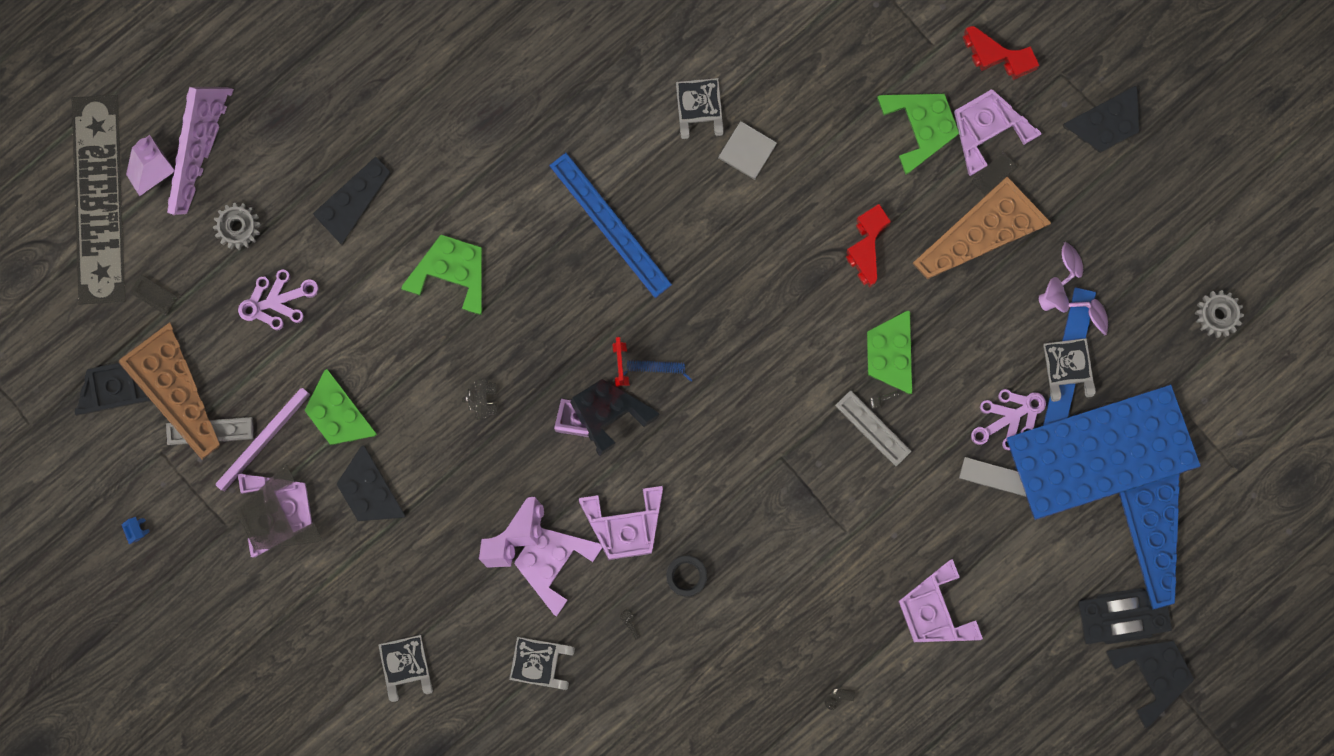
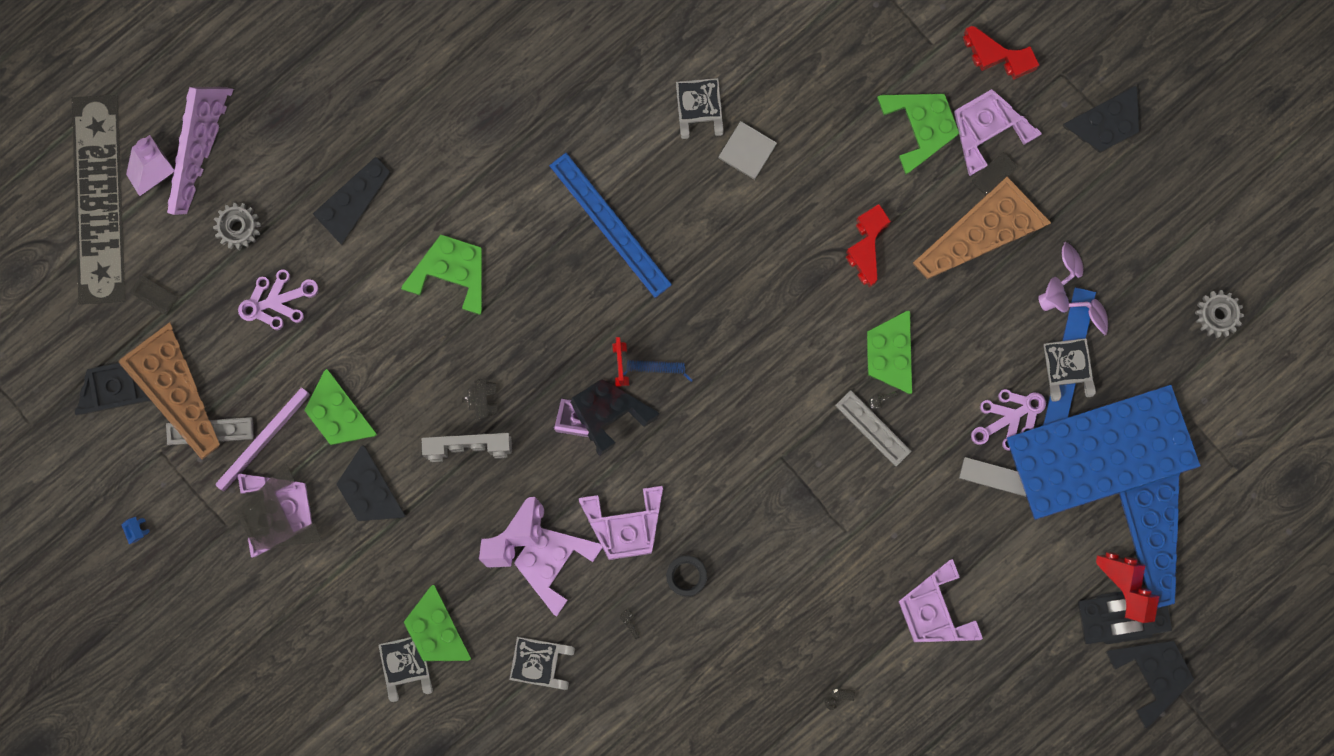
none -> bright green wing [404,585,471,661]
none -> light grey piece [422,433,512,462]
none -> red arch [1096,552,1159,623]

